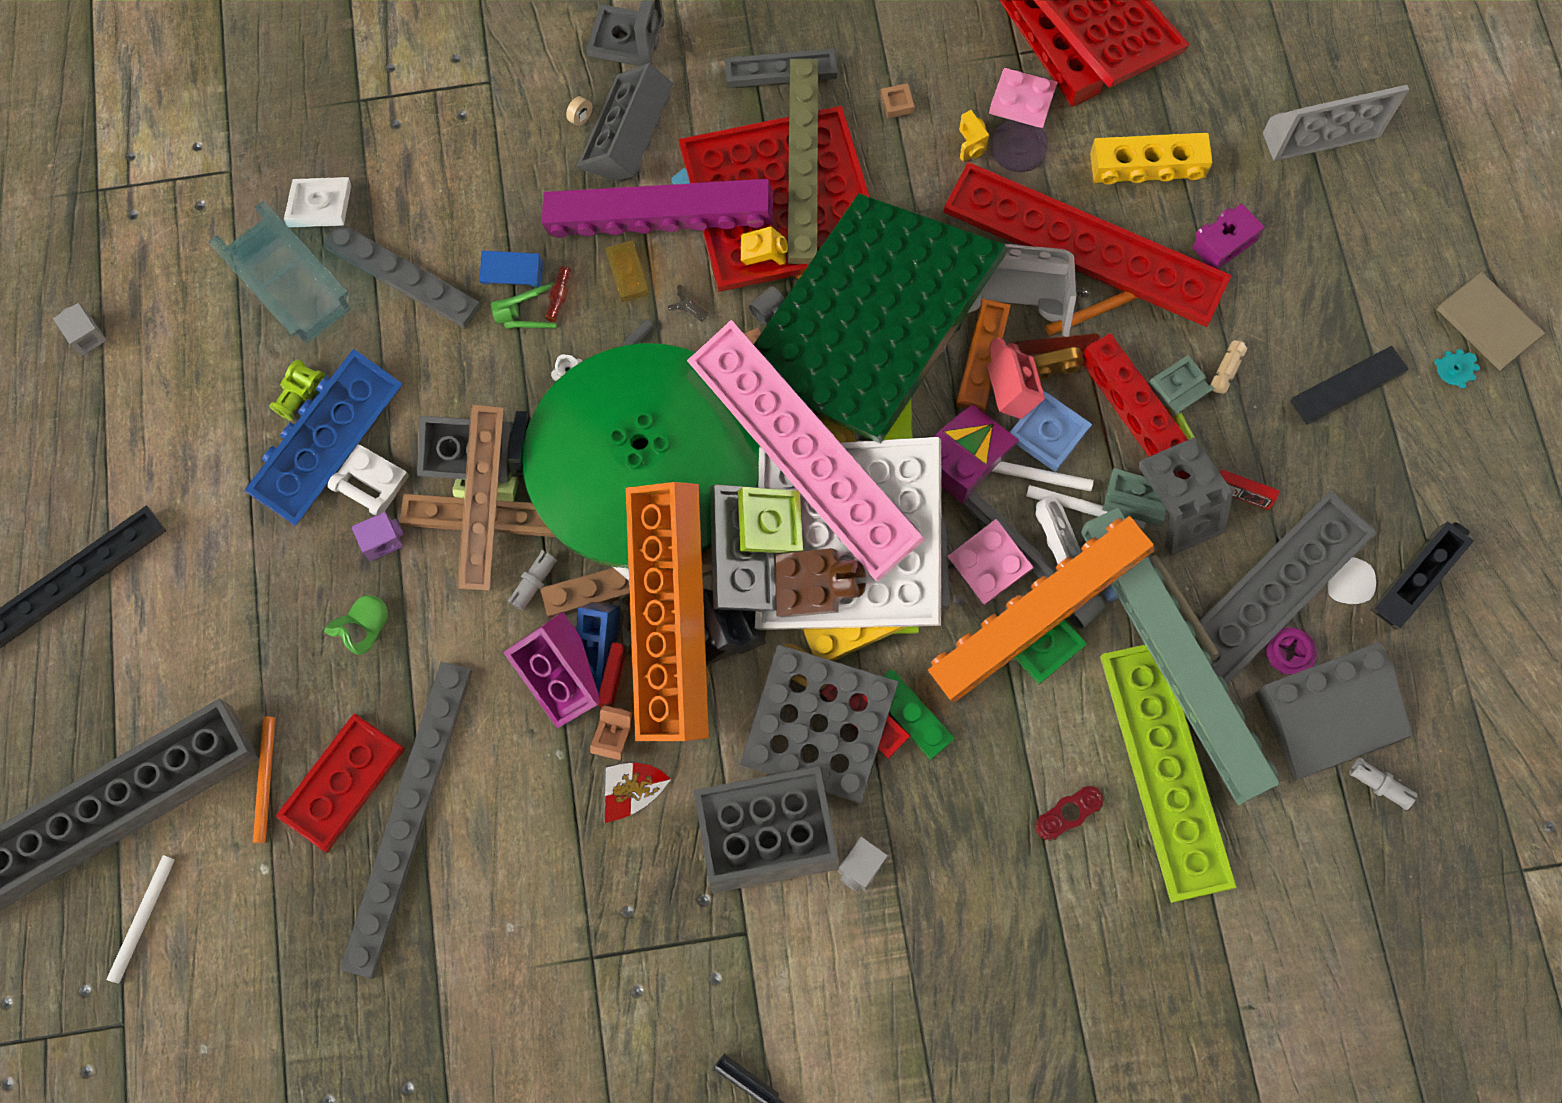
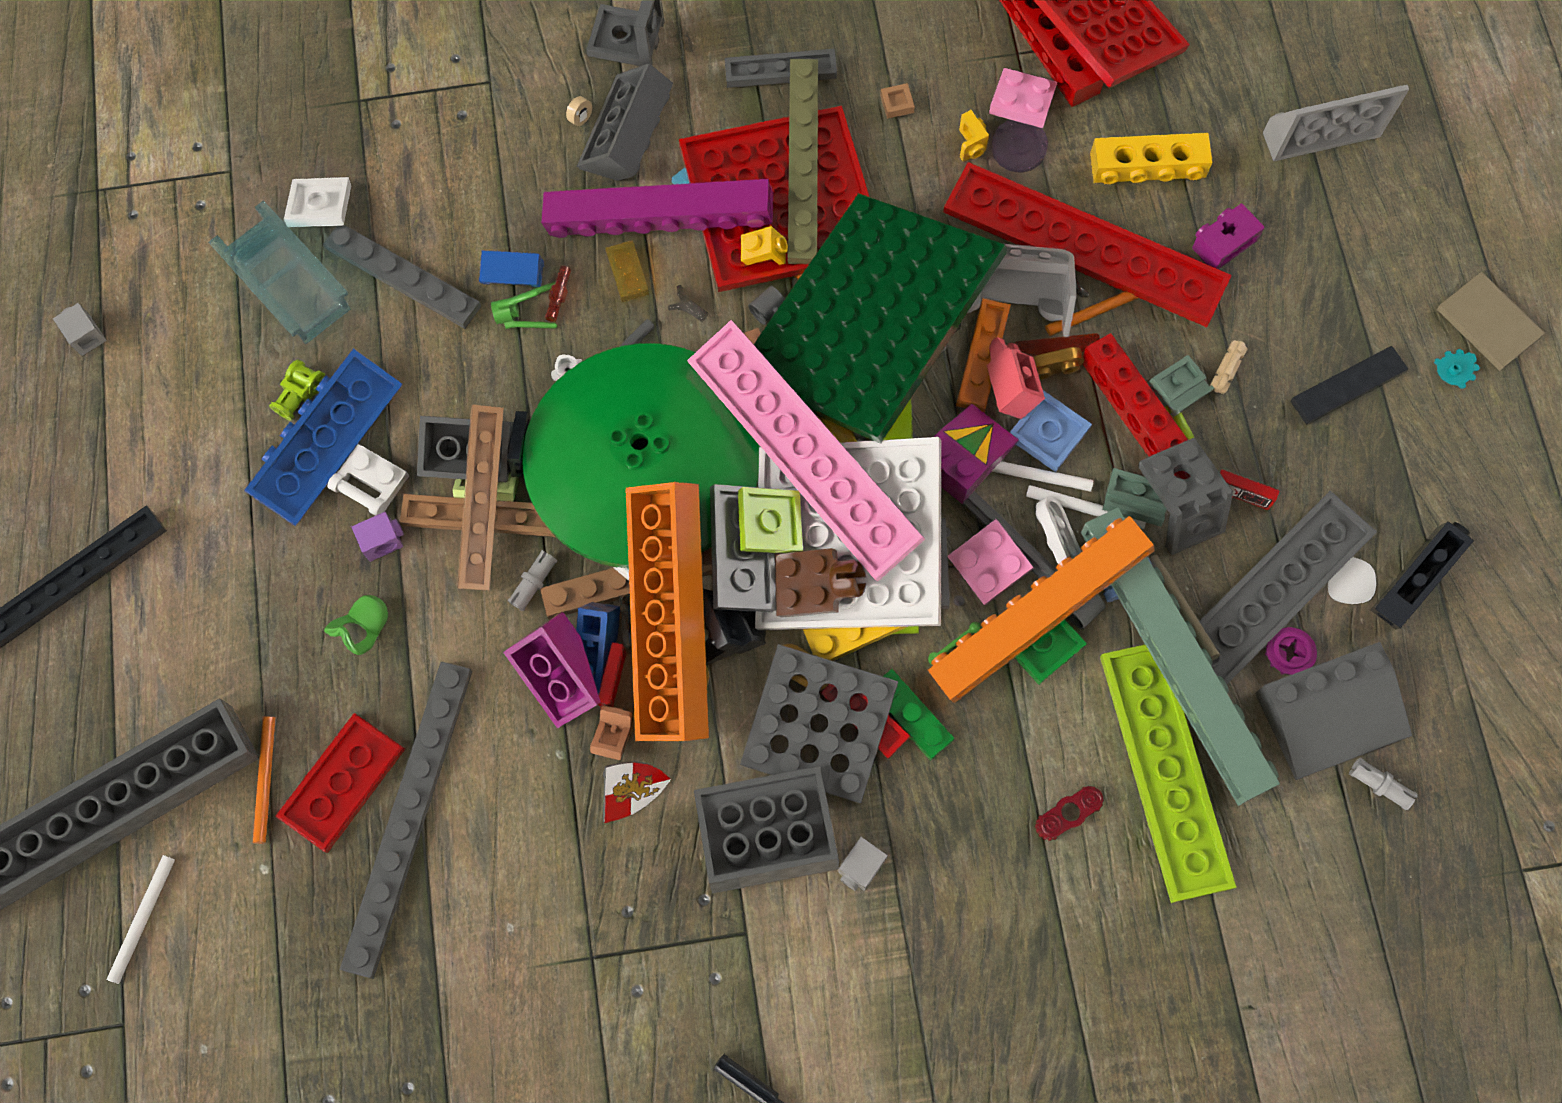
none -> bright green hinge [928,622,981,665]

